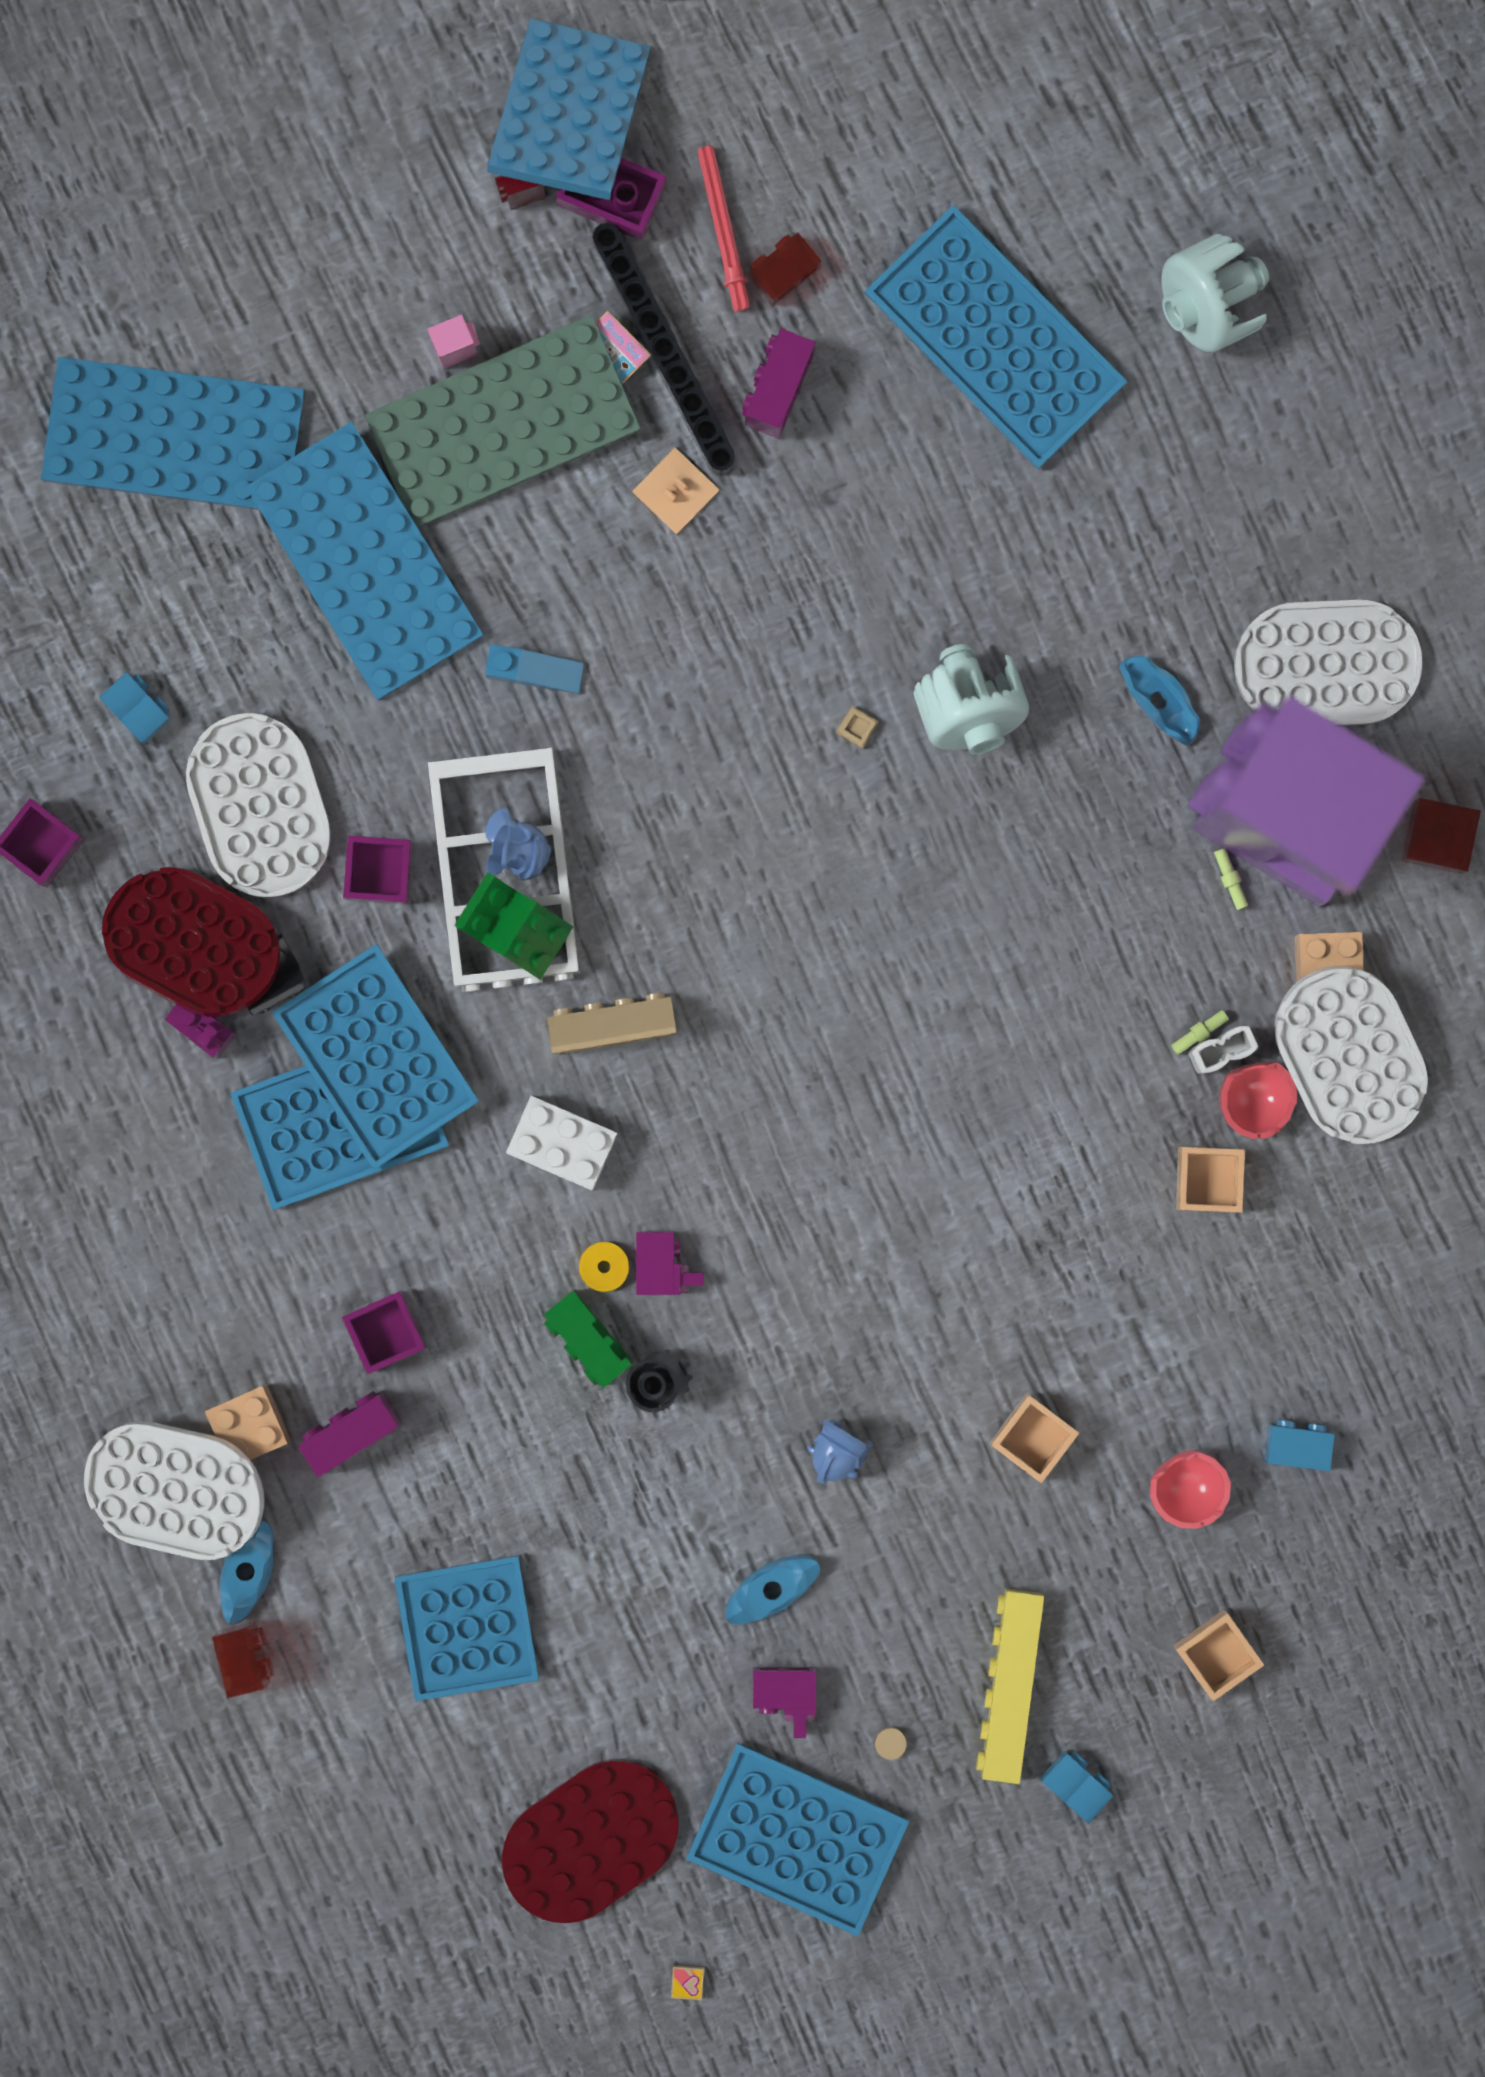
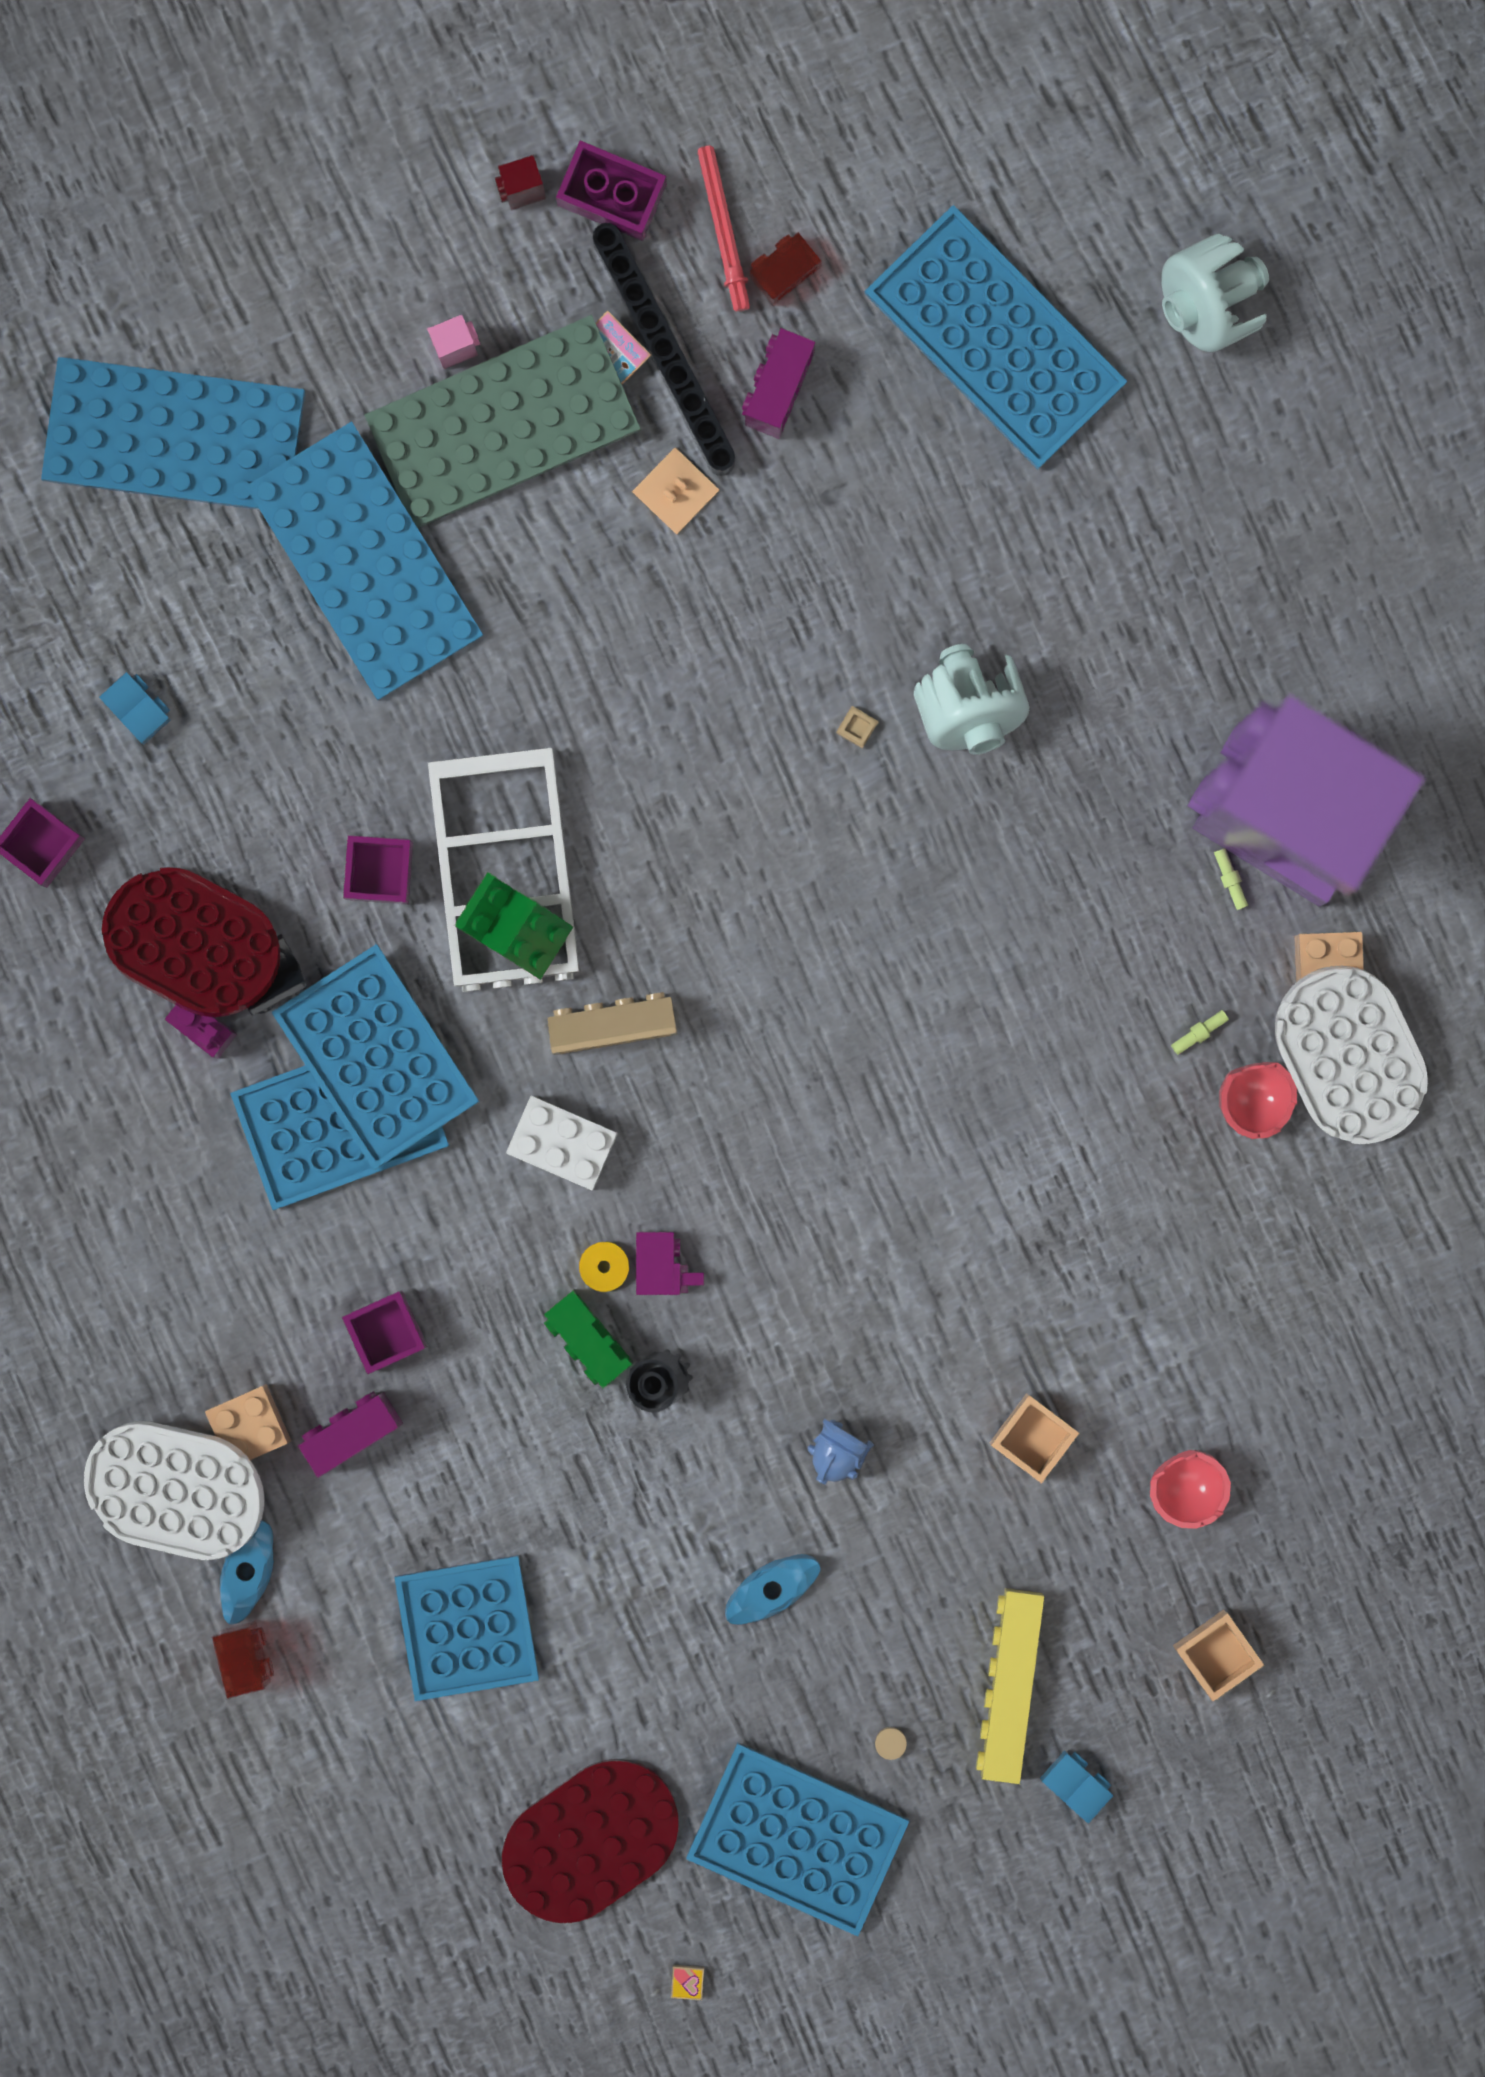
white plate [186,713,331,898] -> none
dark azure slope [485,644,584,694] -> none
medium blue helmet [486,807,551,881] -> none
dark azure plate [487,19,651,200] -> none
magenta hinge [753,1667,816,1738] -> none
dark azure piece [1119,655,1200,746] -> none
light nougat piece [1176,1147,1245,1213] -> none
white brick [1188,1026,1258,1074] -> none
white plate [1234,600,1422,726] -> none
dark azure brick [1264,1419,1335,1471] -> none
clear red brick [1401,798,1481,874] -> none

